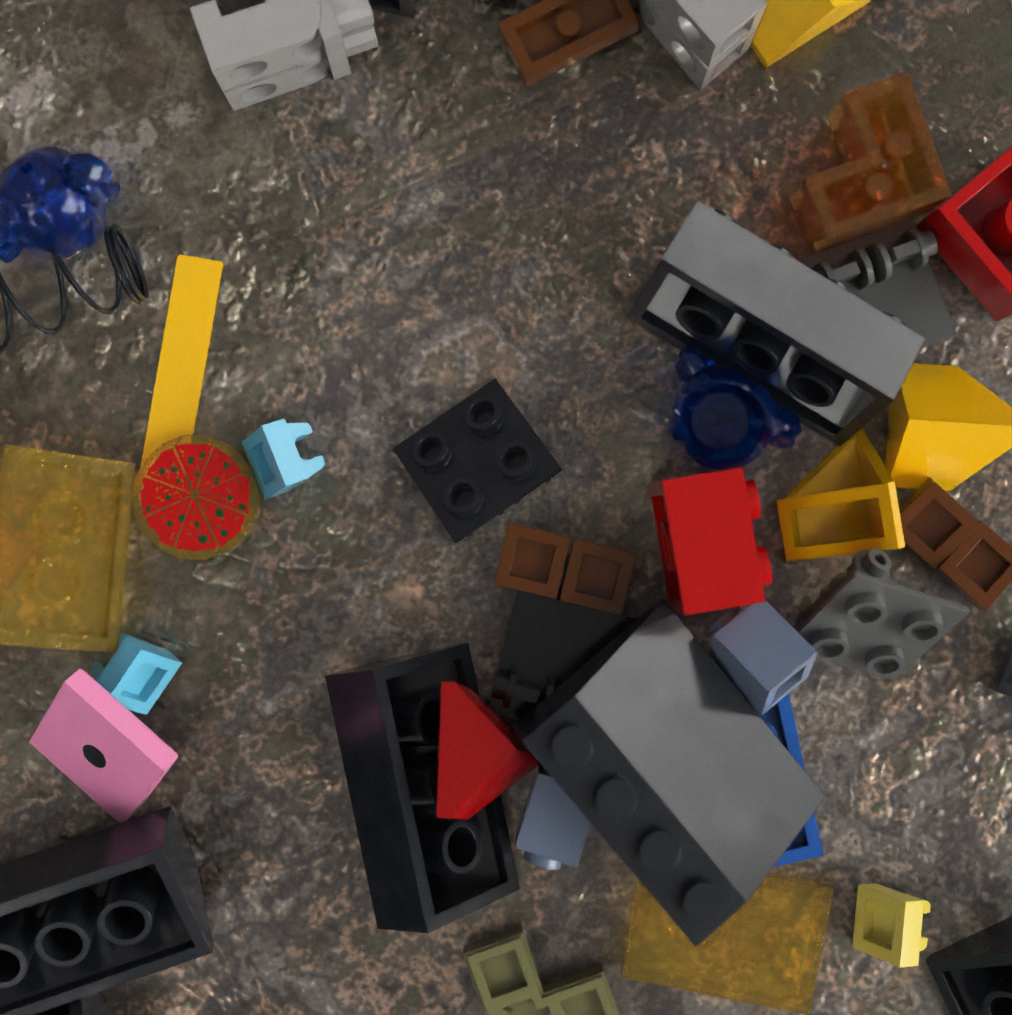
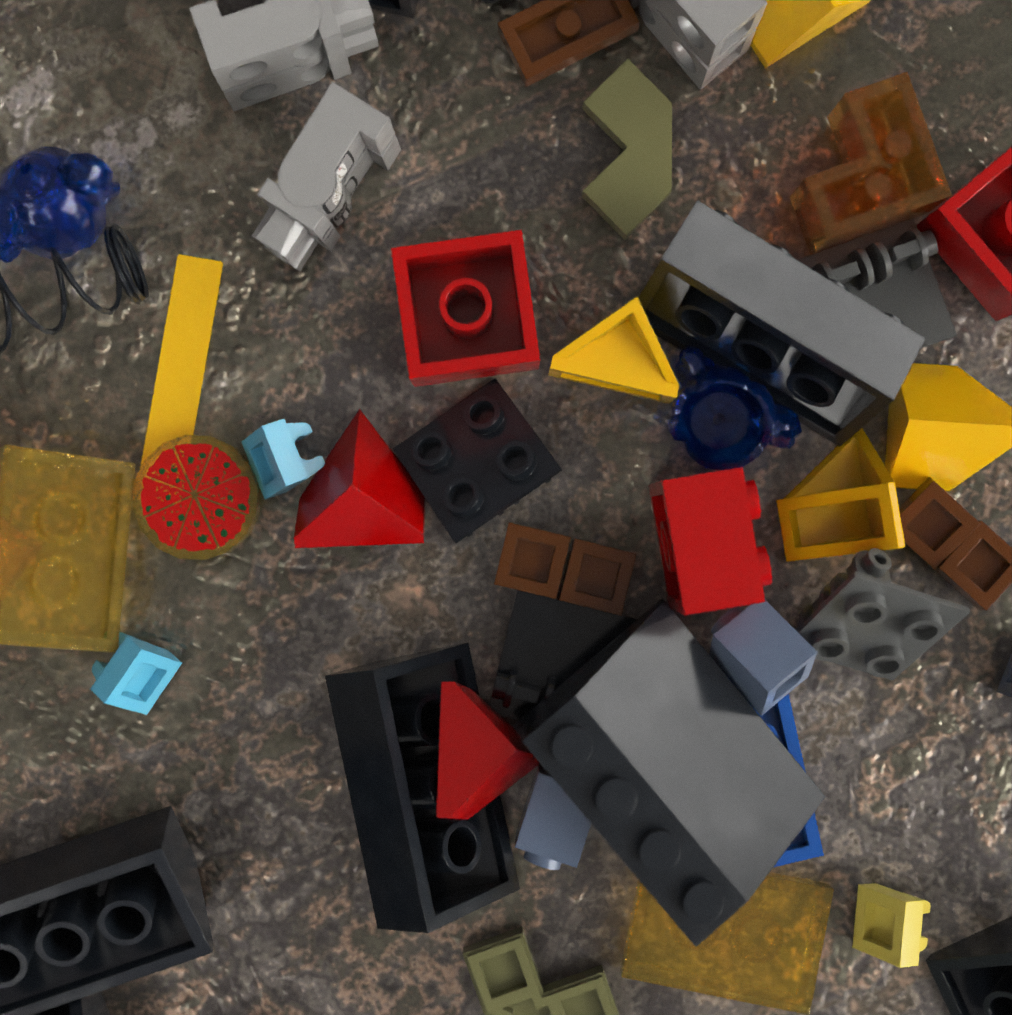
bright pink tile [29,669,179,823] -> none
none -> light grey hips [252,81,401,272]
none -> red slope [294,409,425,548]
none -> red brick [391,230,540,387]
none -> yellow slope [548,297,680,404]
none -> olive tile [582,59,672,240]

